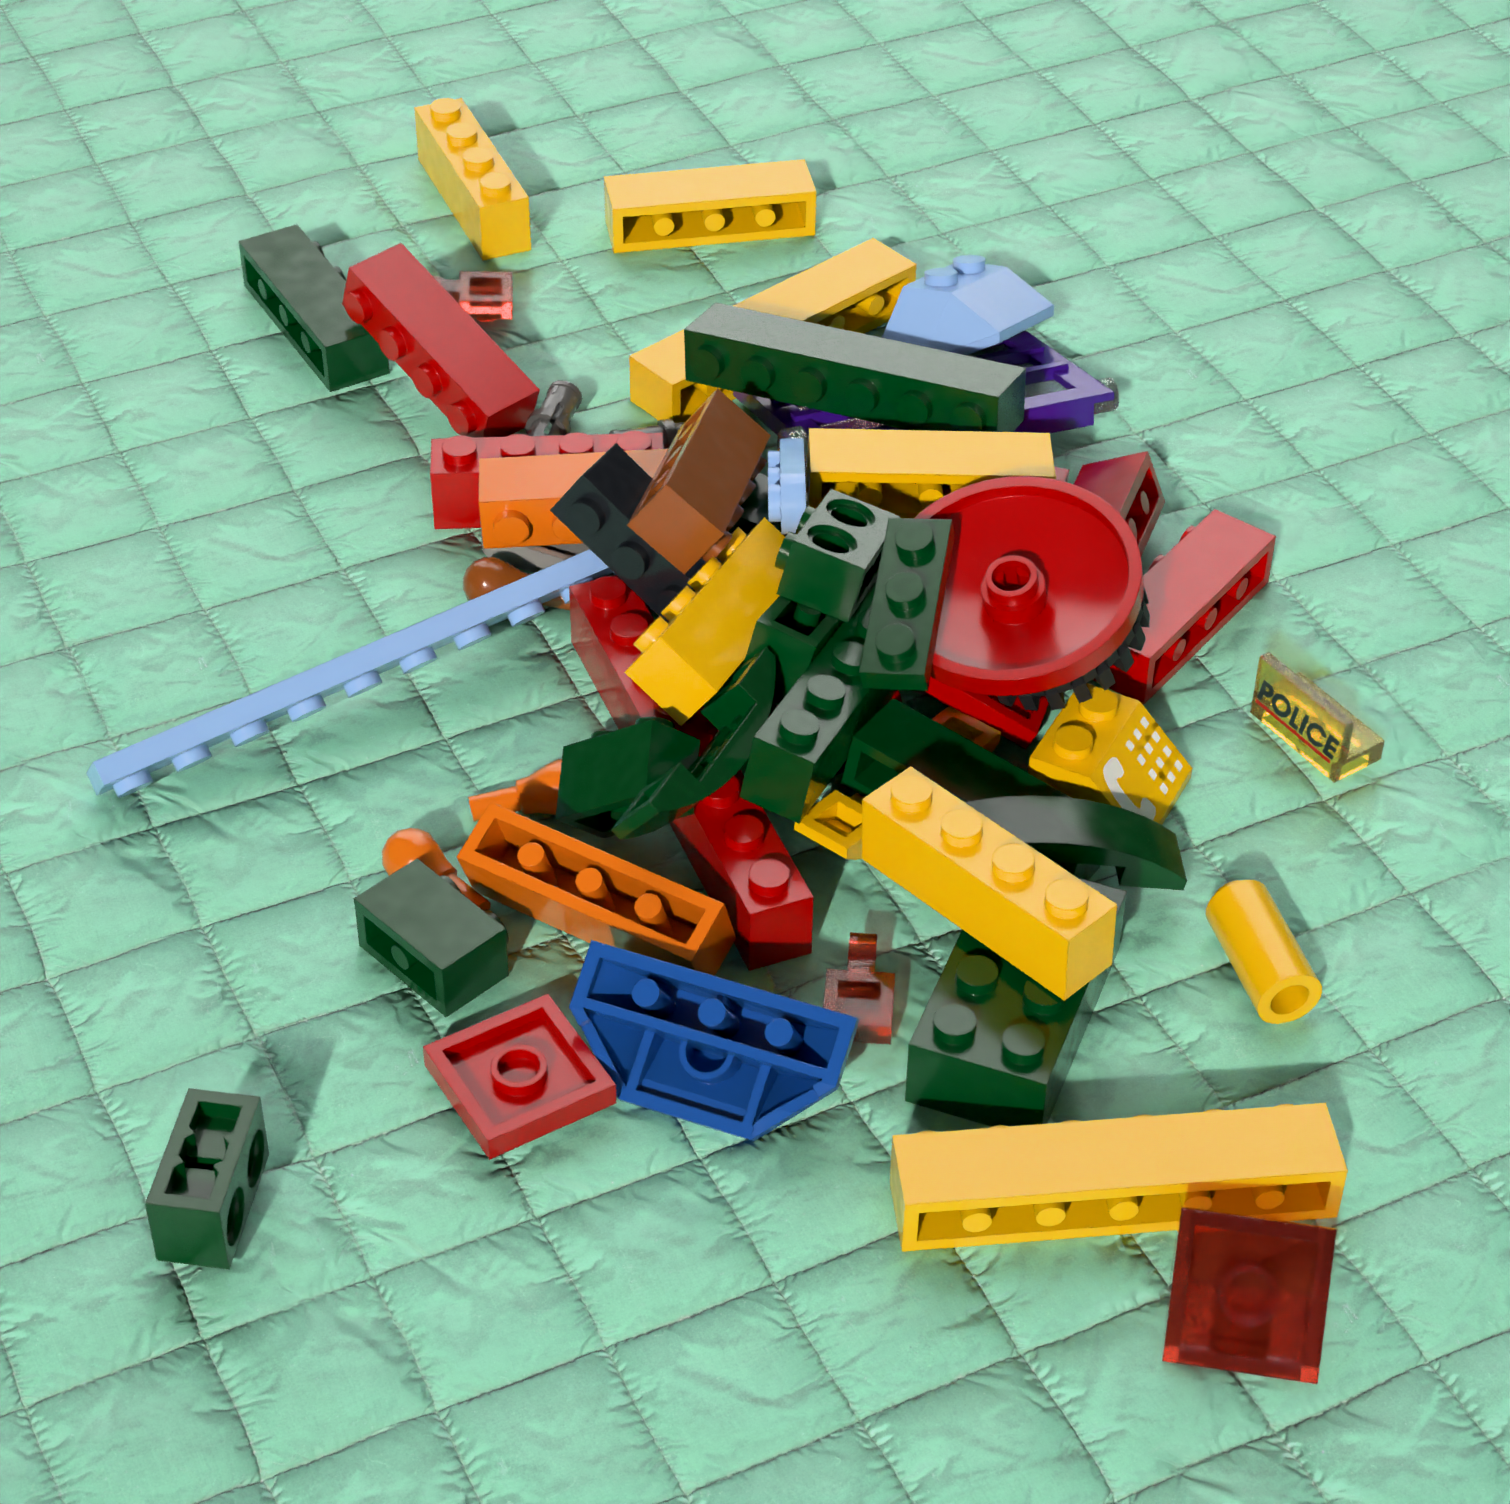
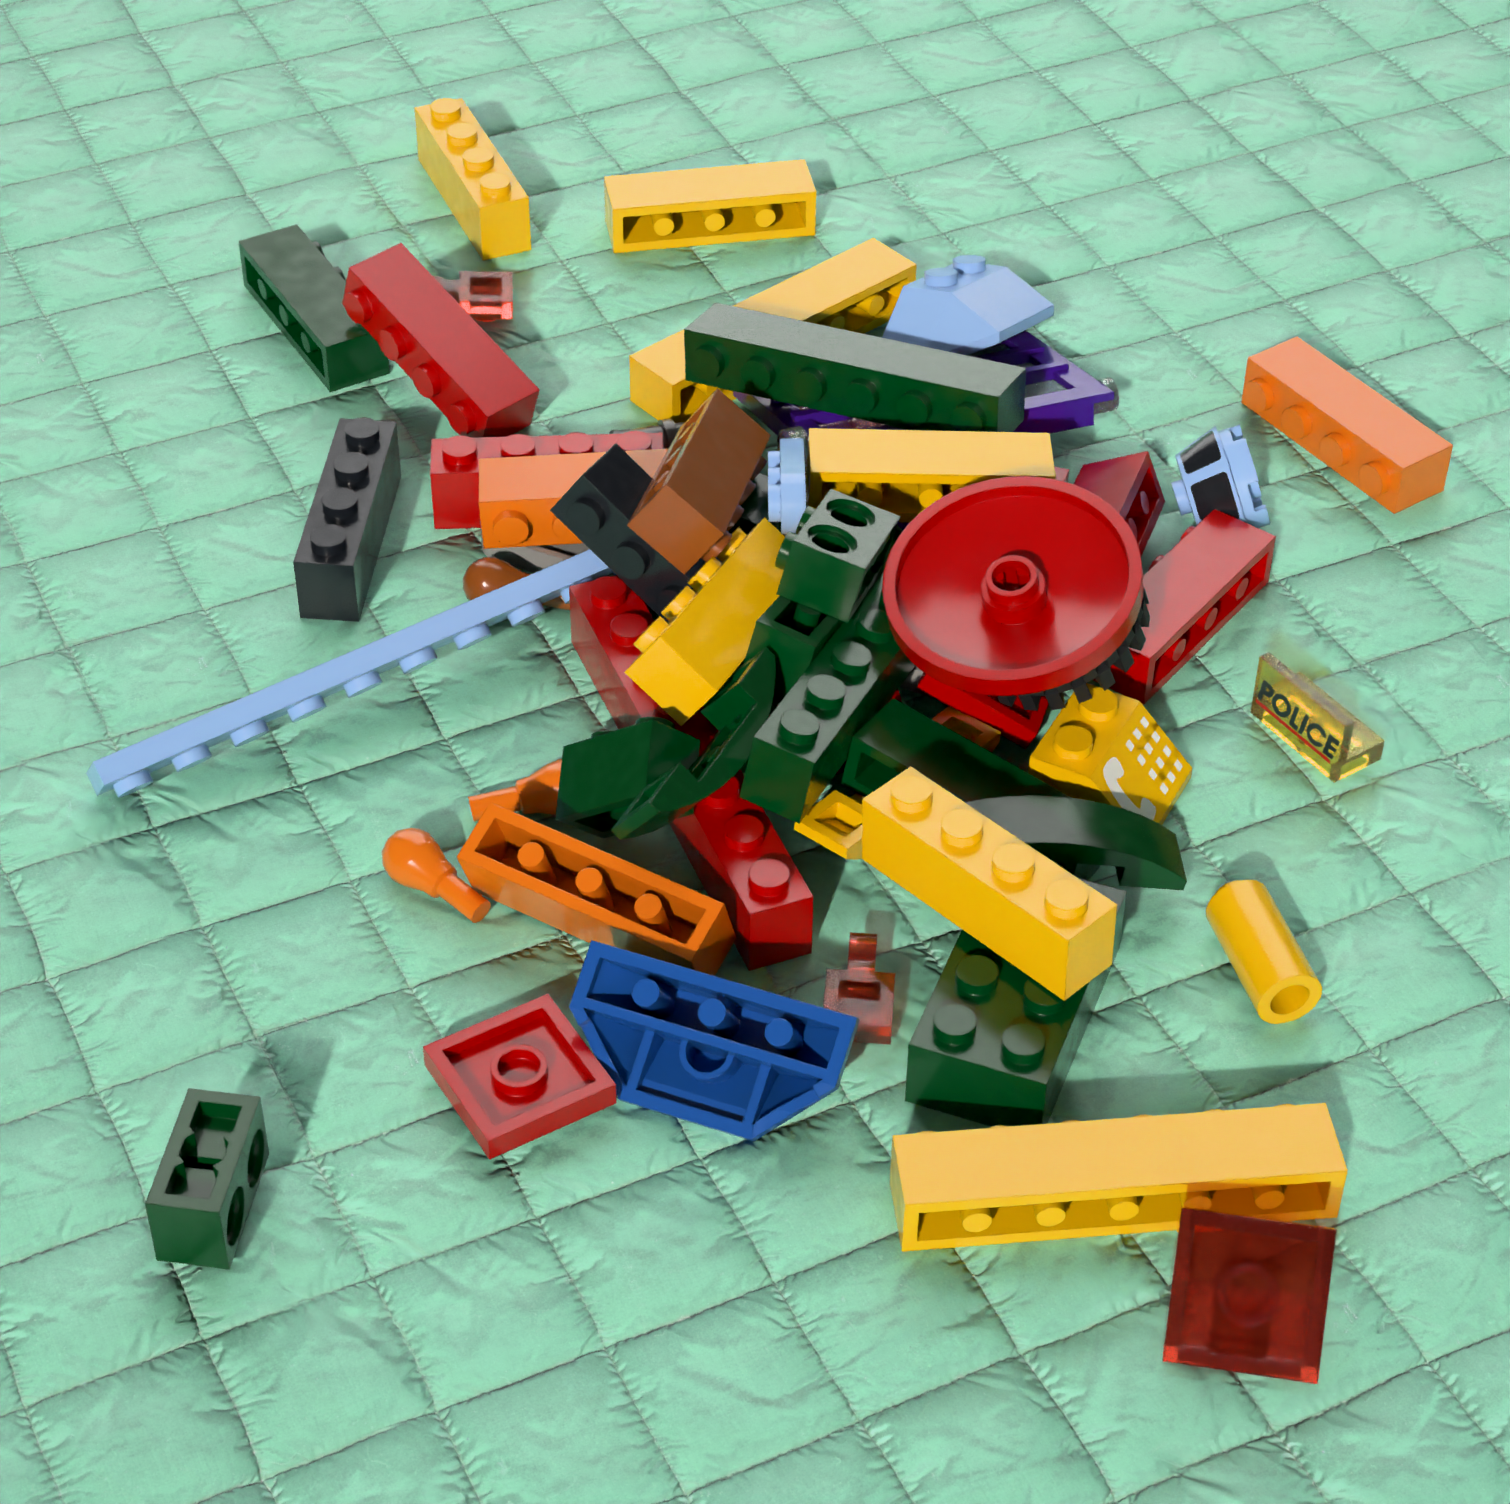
dark green brick [354,859,509,1017] -> none
dark grey pin [525,380,582,436] -> none
dark green plate [859,518,955,691] -> none
none -> black brick [293,417,401,622]
none -> light blue cone [1171,424,1270,528]
none -> orange brick [1241,336,1453,514]

